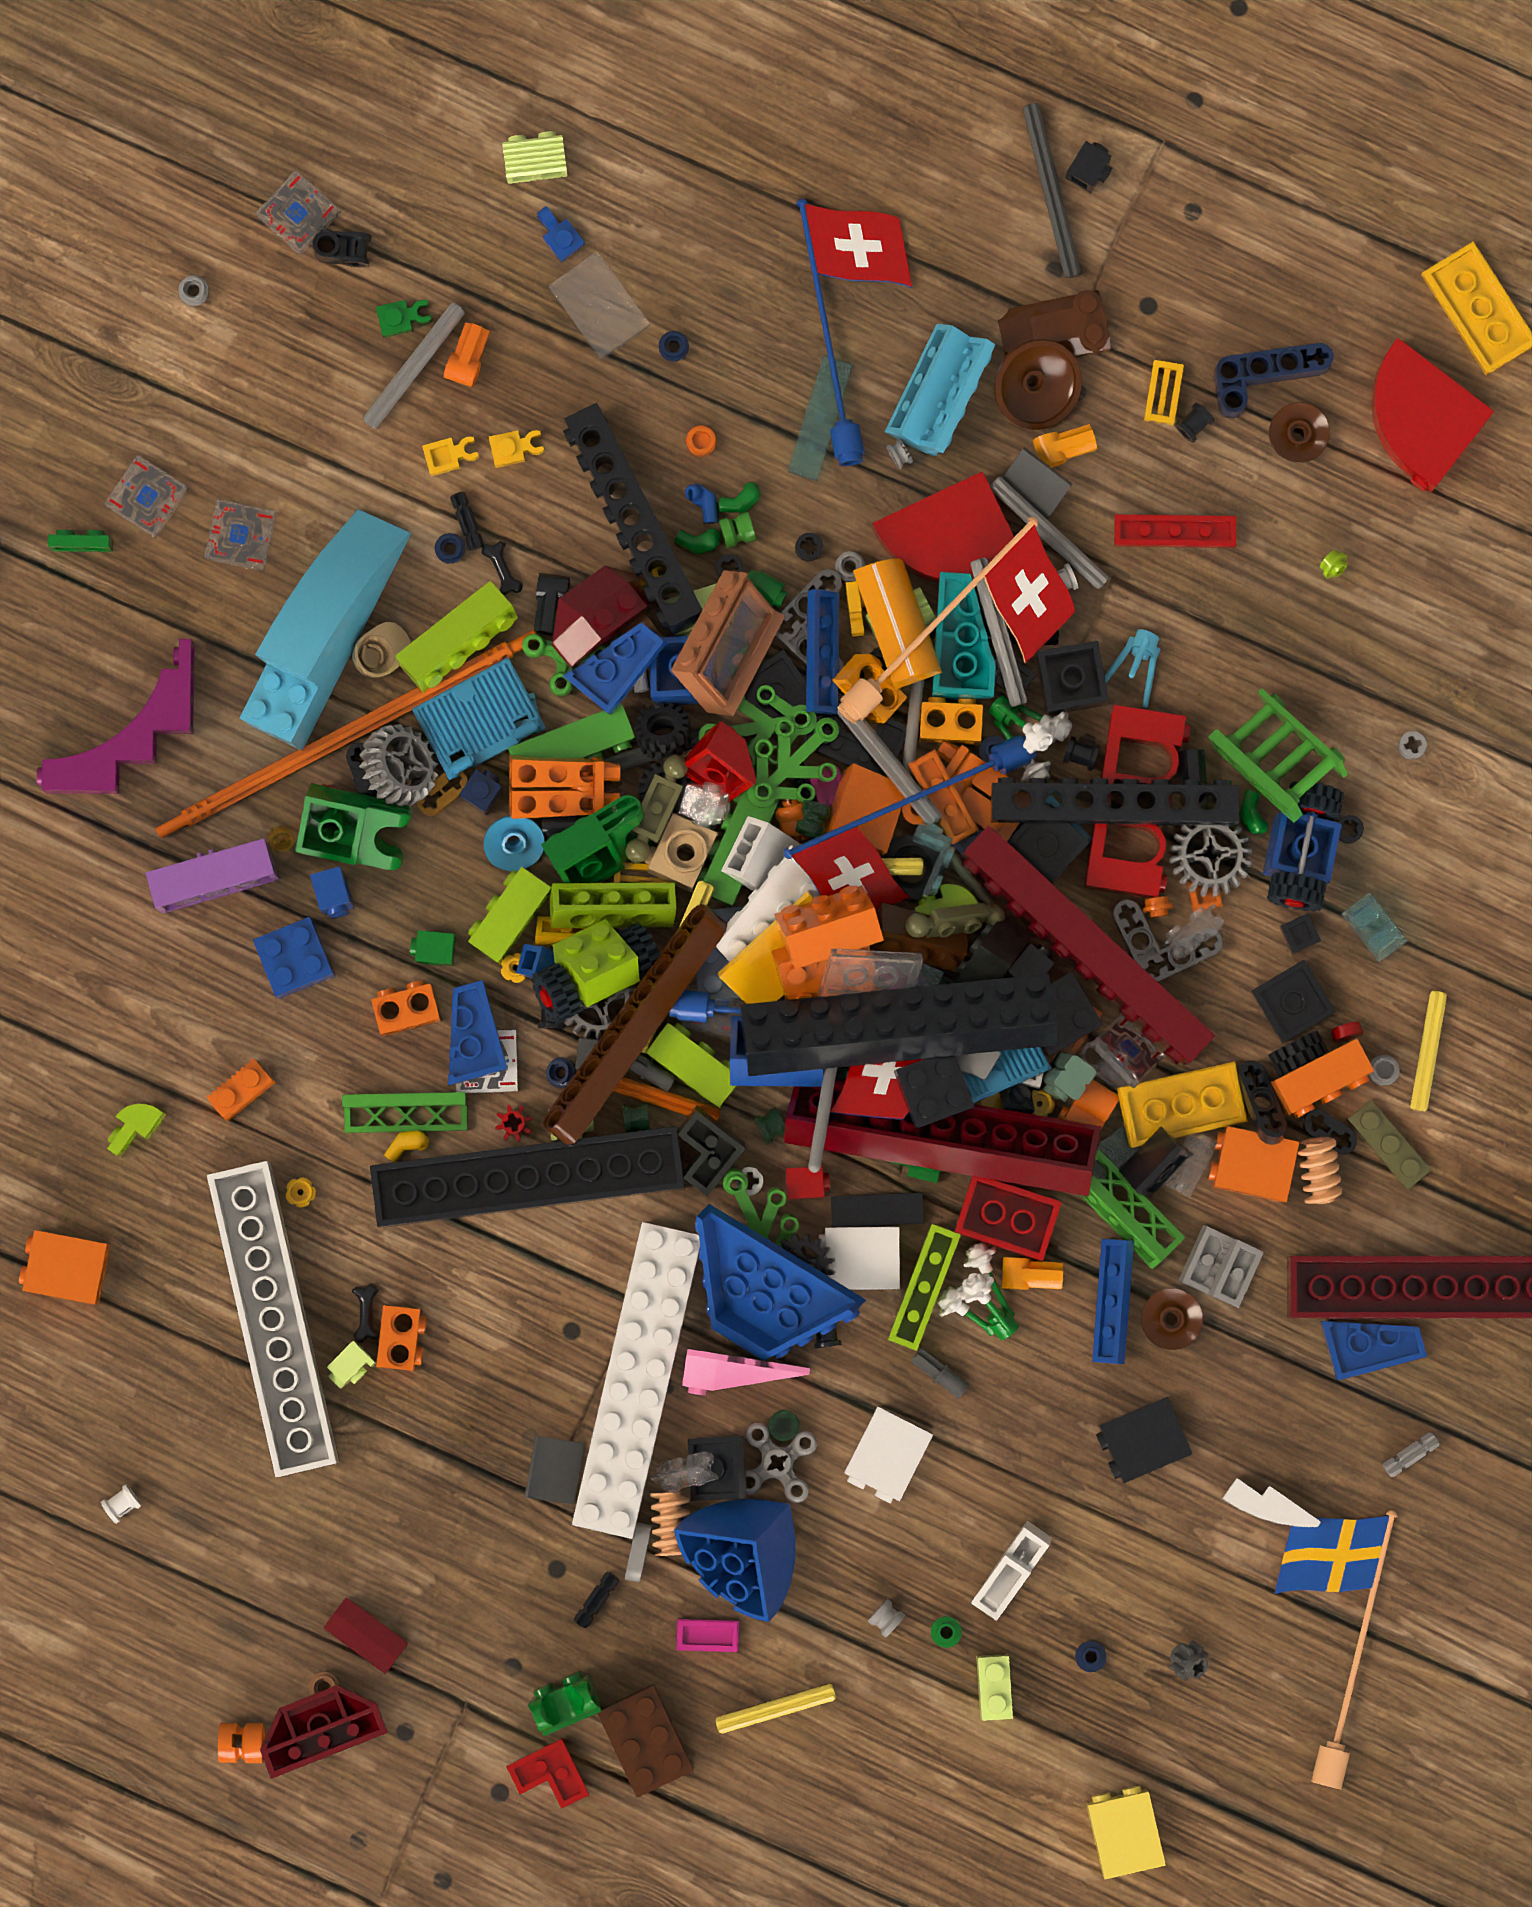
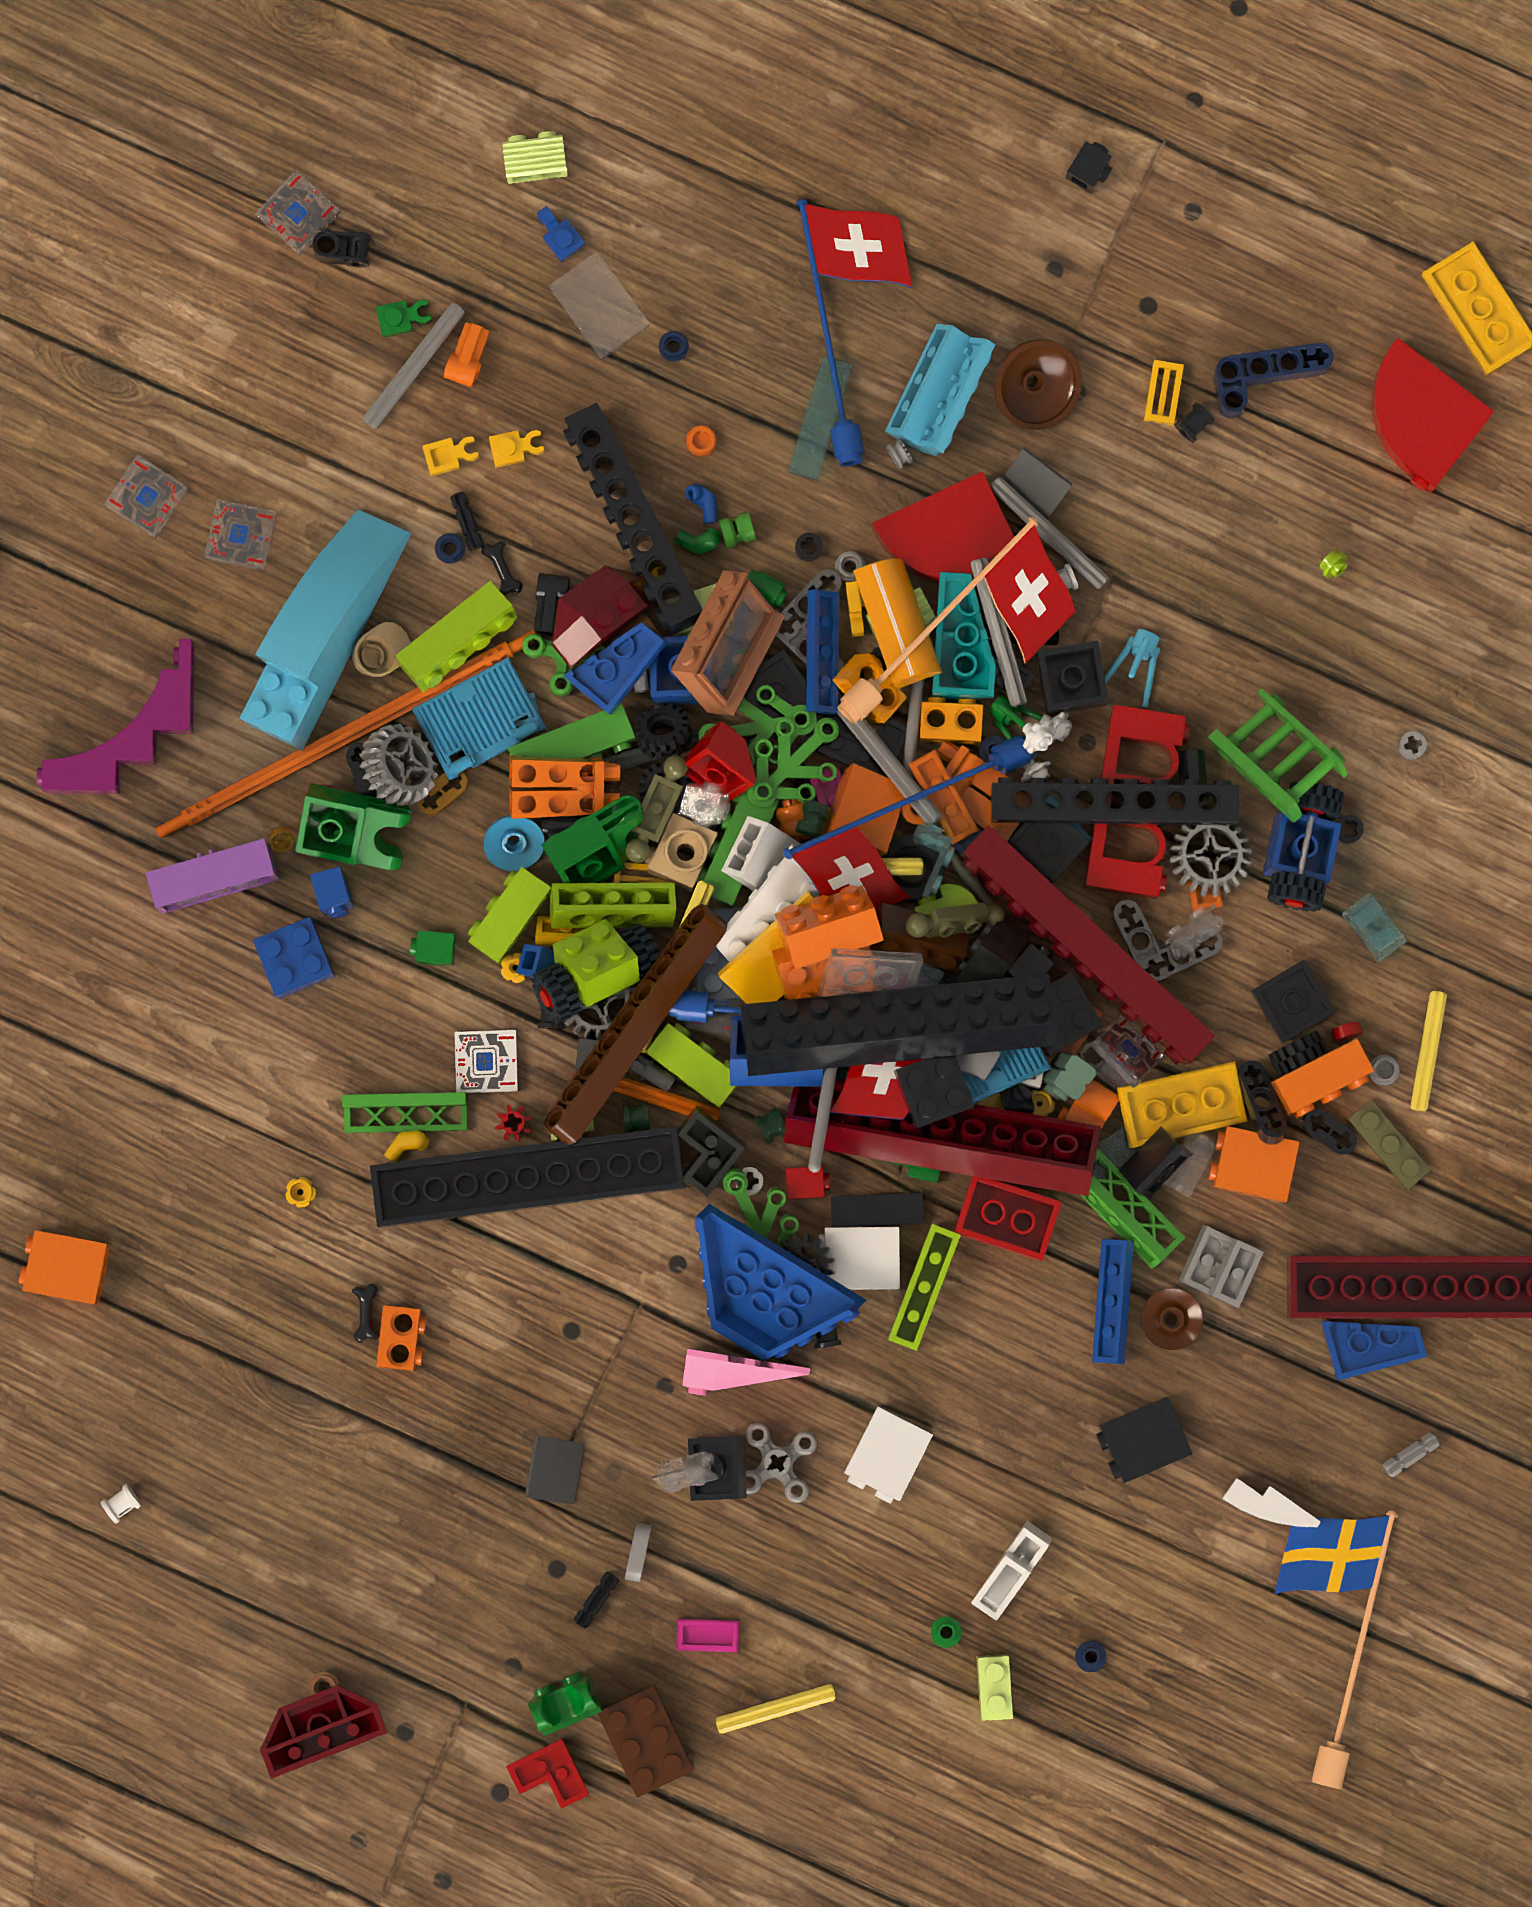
green plate [48,530,113,552] -> none
lime brick [107,1104,167,1157] -> none
light grey plate [178,275,209,306] -> none
orange brick [207,1059,276,1122] -> none
white brick [207,1161,339,1477] -> none
orange wheel [218,1722,266,1763] -> none
dark red piece [324,1597,408,1674] -> none
yellowish green brick [327,1341,377,1389] -> none
orange brick [371,980,442,1037] -> none
blue wing [448,980,508,1086] -> none
dark blue brick [459,769,503,816] -> none
dark blue plate [546,1057,576,1088] -> none
white brick [572,1222,700,1539] -> none
light nougat piece [650,1492,690,1556] -> none
blue brick [674,1499,796,1622] -> none
black bush [716,554,743,578] -> none
green arm [719,482,761,513] -> none
clear green wheel [769,1410,799,1441] -> none
light grey wheel [867,1598,906,1638] -> none
dark grey axle [912,1348,970,1399] -> none
white plant [937,1242,1019,1340] -> none
reddish brown slope [998,290,1111,358] -> none
light orange piece [1001,1257,1063,1290] -> none
dark grey axle [1023,103,1081,278] -> none
light orange piece [1032,424,1097,468] -> none
black bush [1063,736,1100,772] -> none
light yellow brick [1086,1785,1166,1879] -> none
red plate [1114,514,1236,548] -> none
orange plate [1143,896,1173,918] -> none
dark grey gear [1170,1640,1209,1681] -> none
green arm [1239,790,1268,835] -> none
reddish brown dish [1269,402,1330,463] -> none
black plate [1280,913,1321,954] -> none
light nougat piece [1298,1137,1343,1204] -> none

